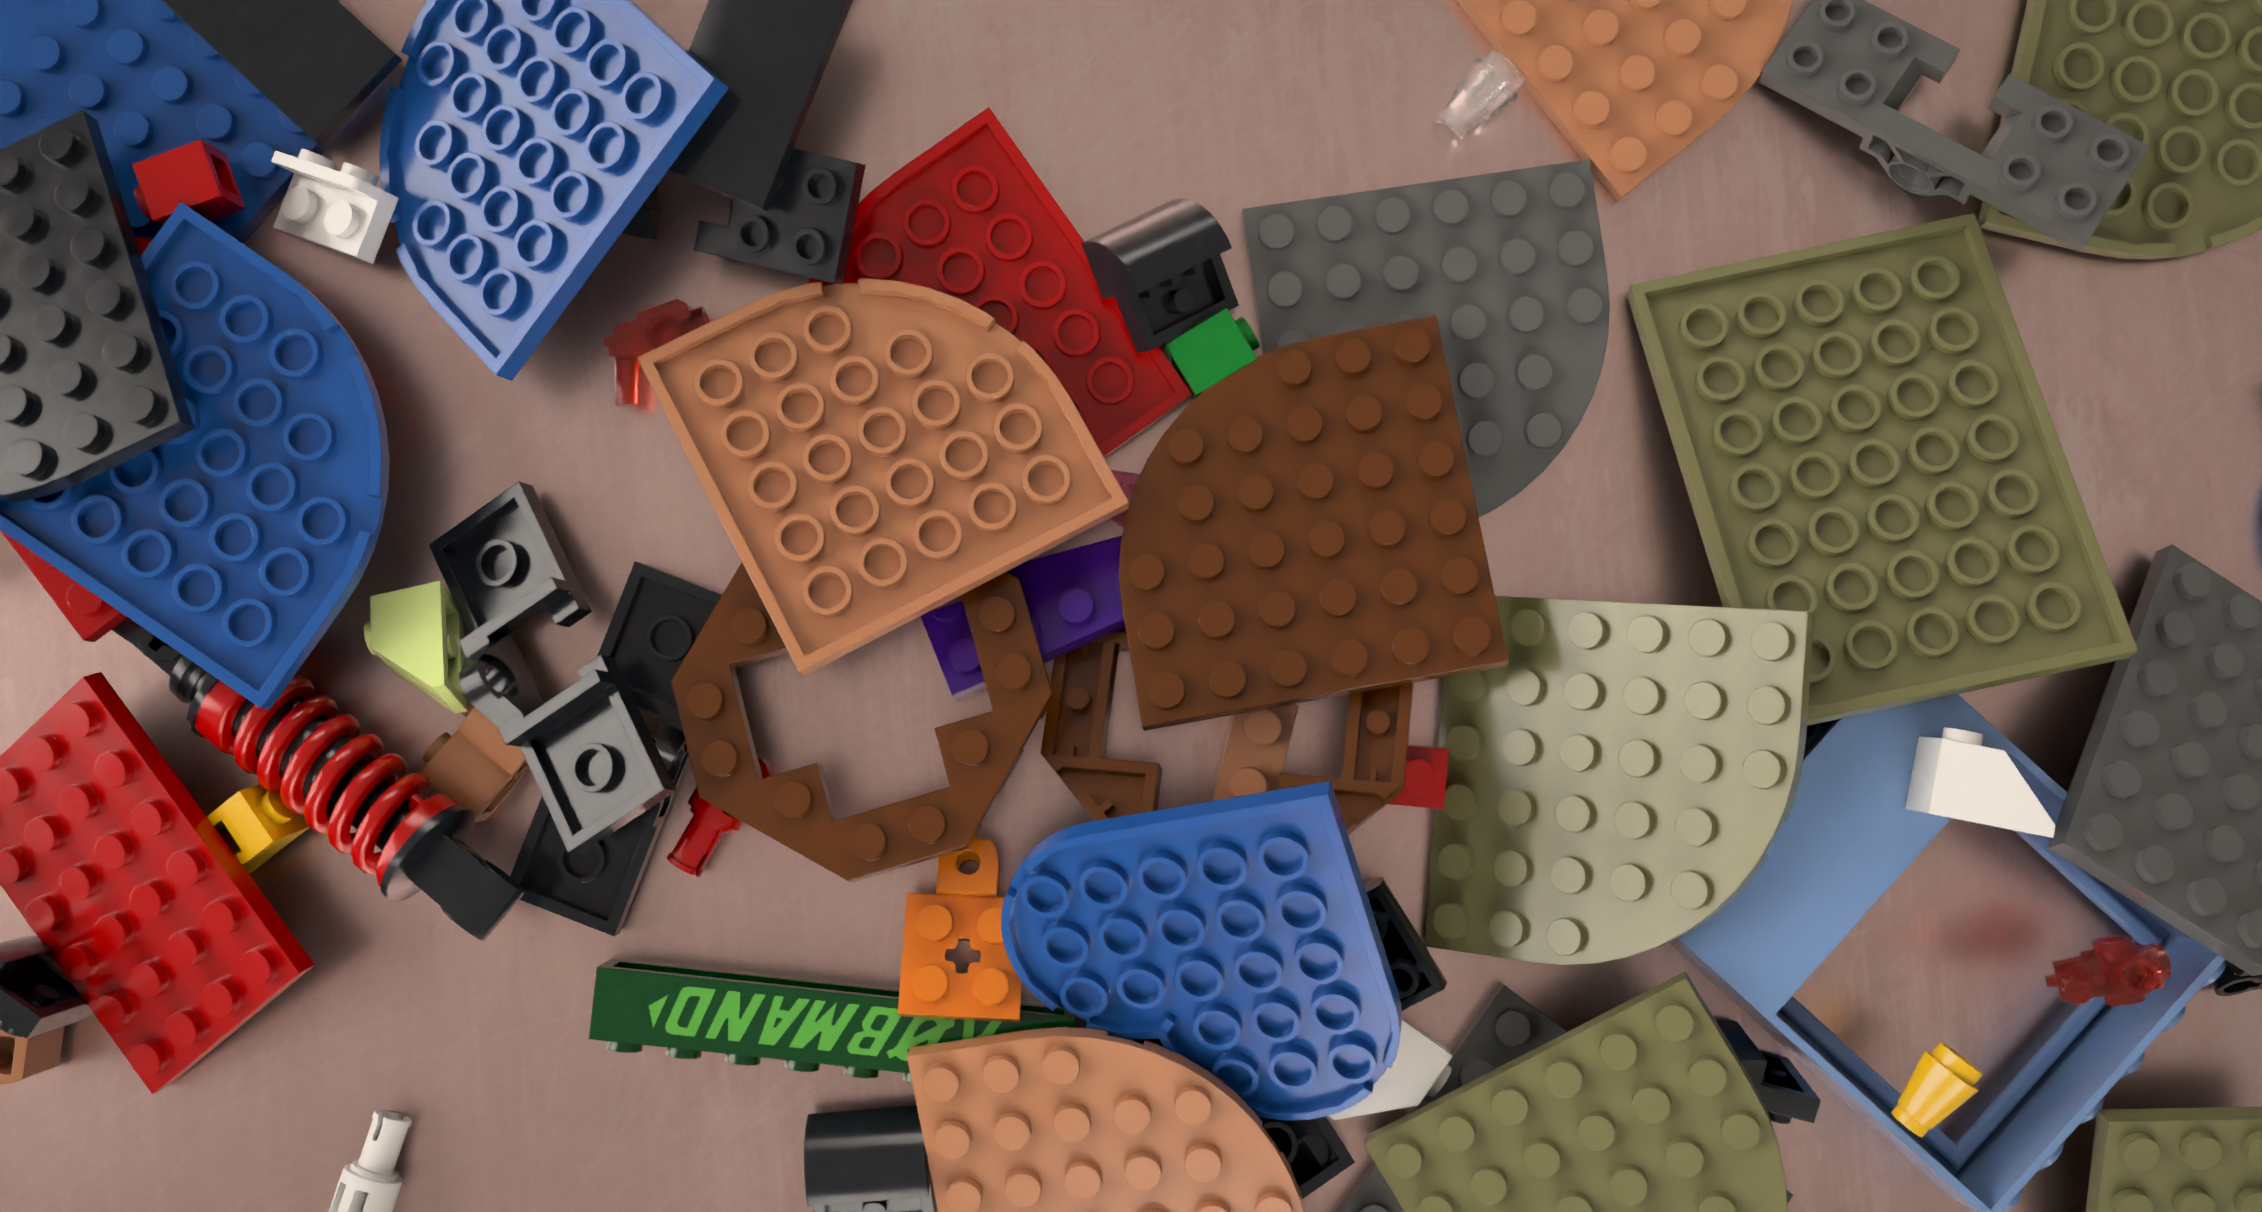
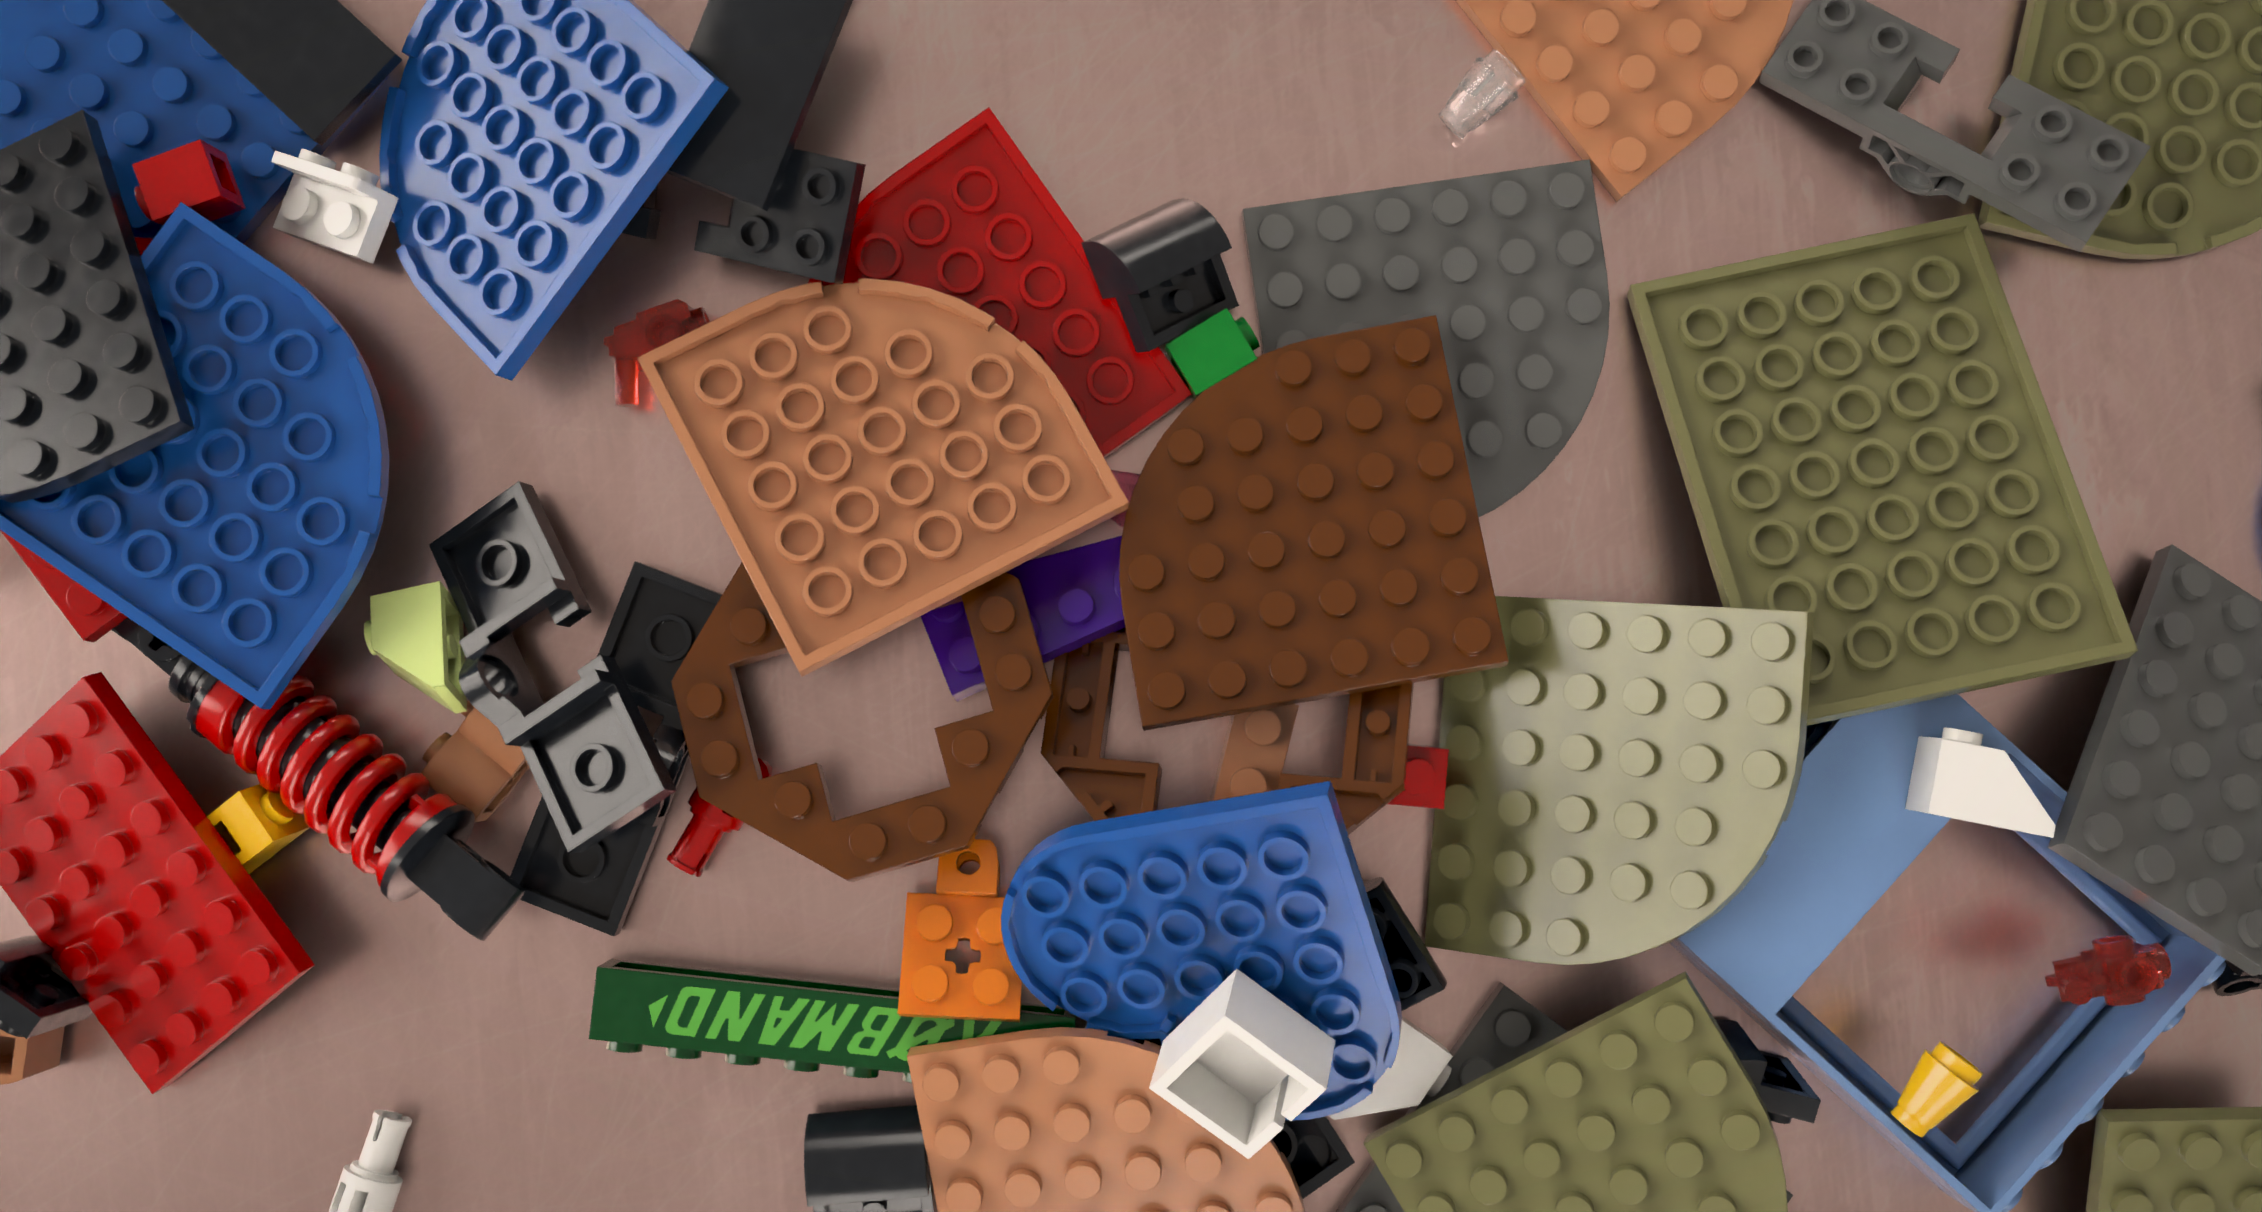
none -> white piece [1149,969,1336,1159]

